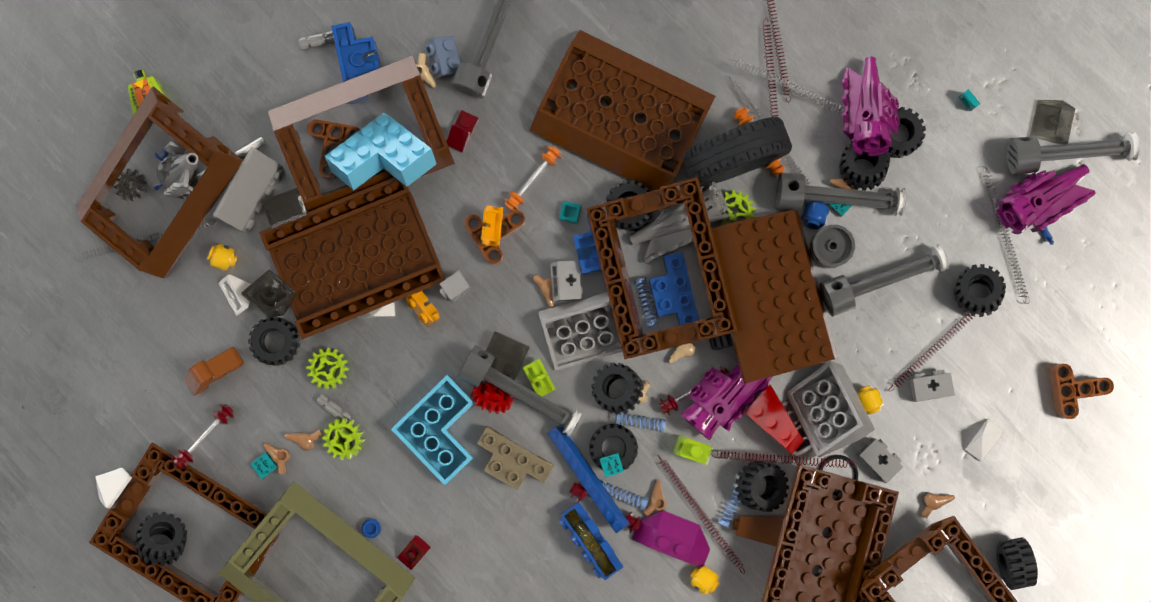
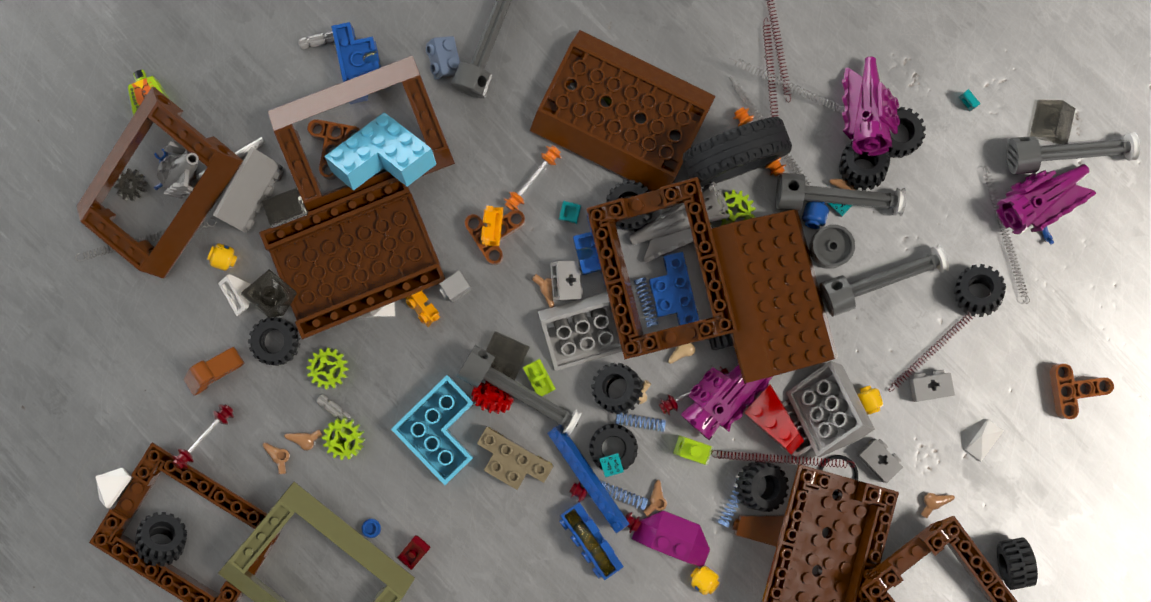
teal tile [250,452,278,479] -> none
tan animal [416,53,436,88] -> none
dark red slope [446,110,479,153] -> none
piece [657,455,745,574] -> none

